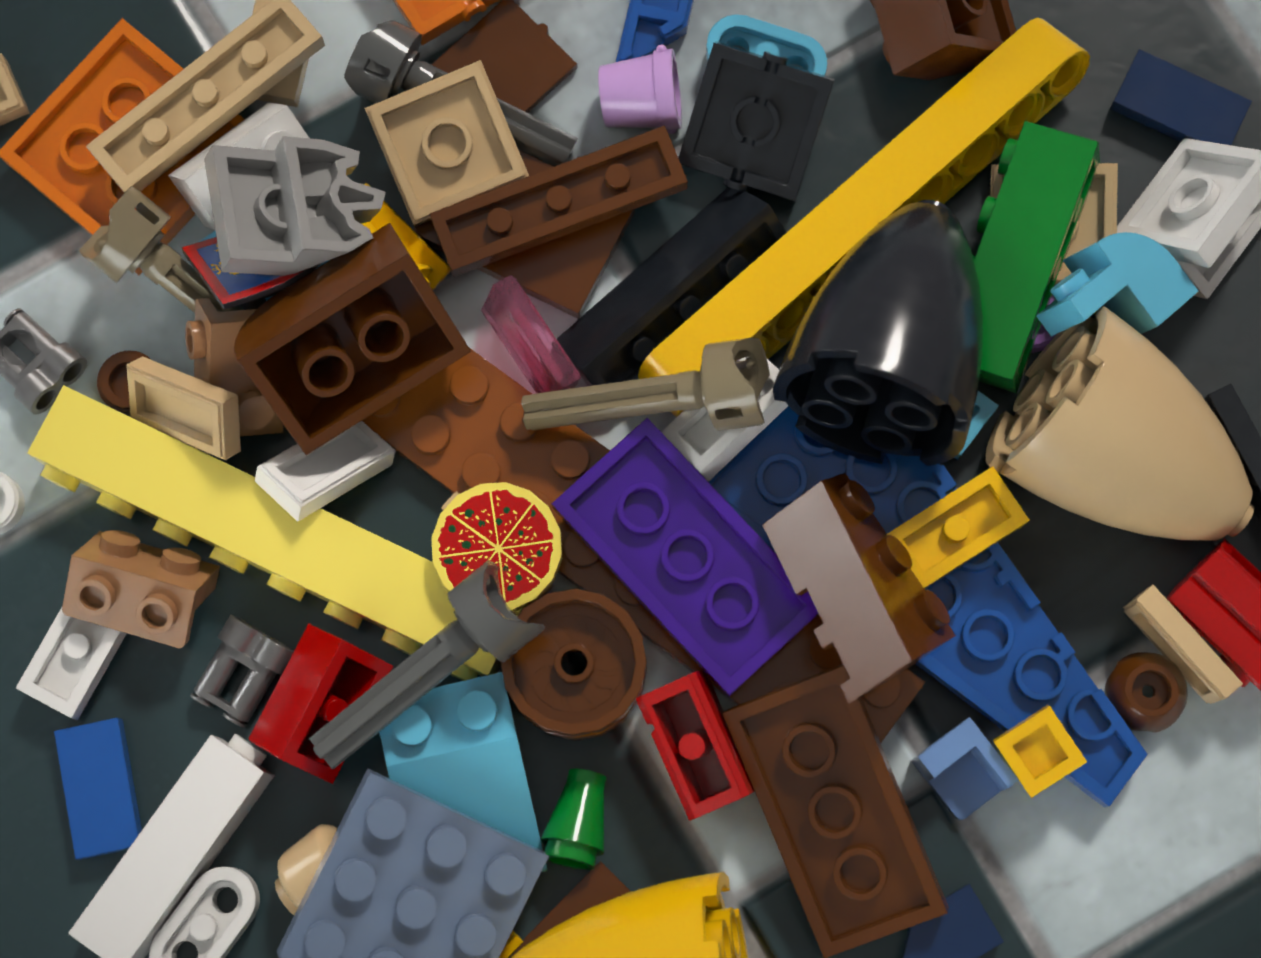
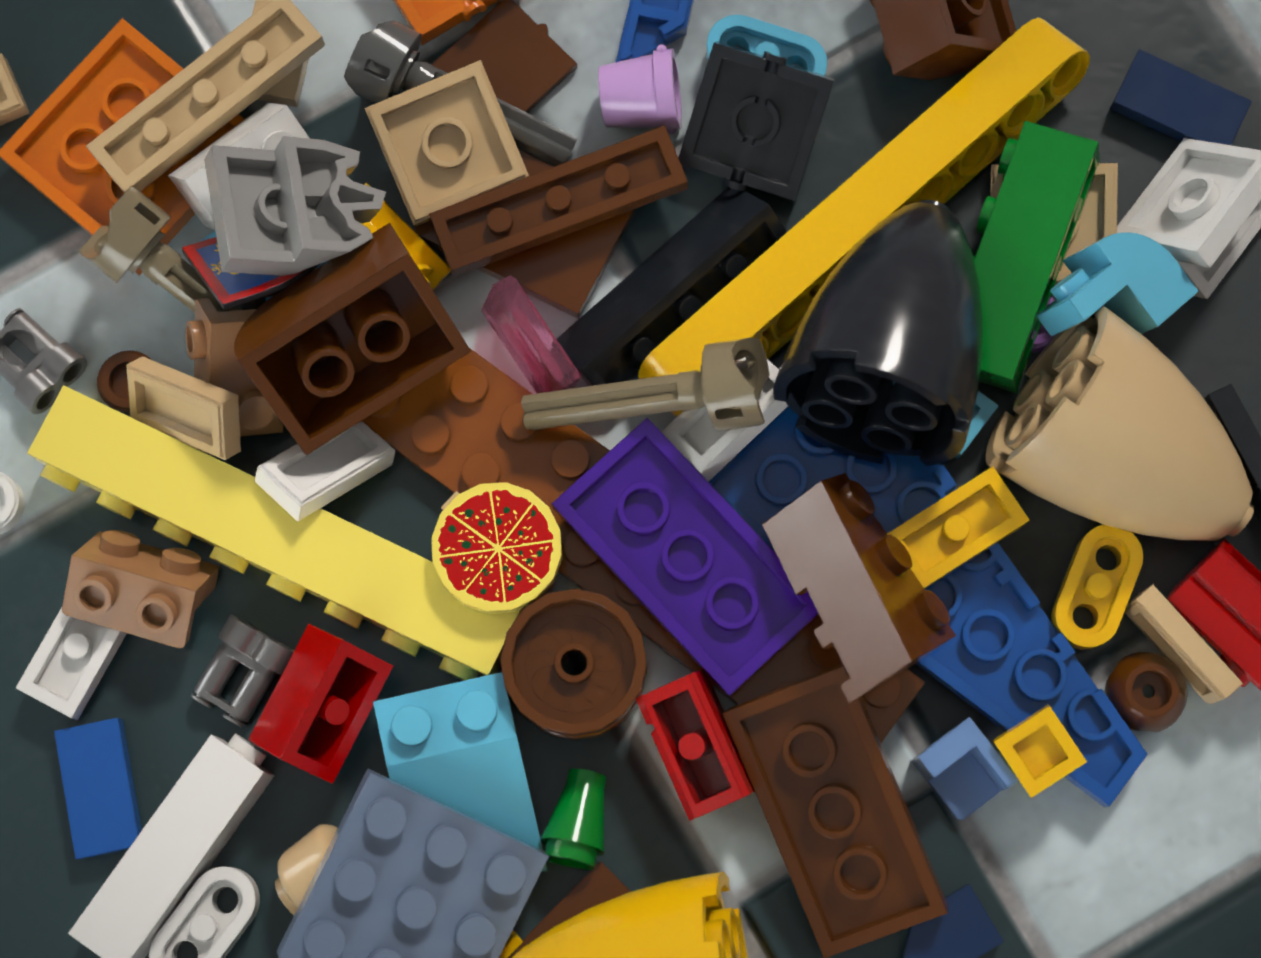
dark grey piece [309,560,545,769] -> none
none -> yellow plate [1051,525,1143,650]

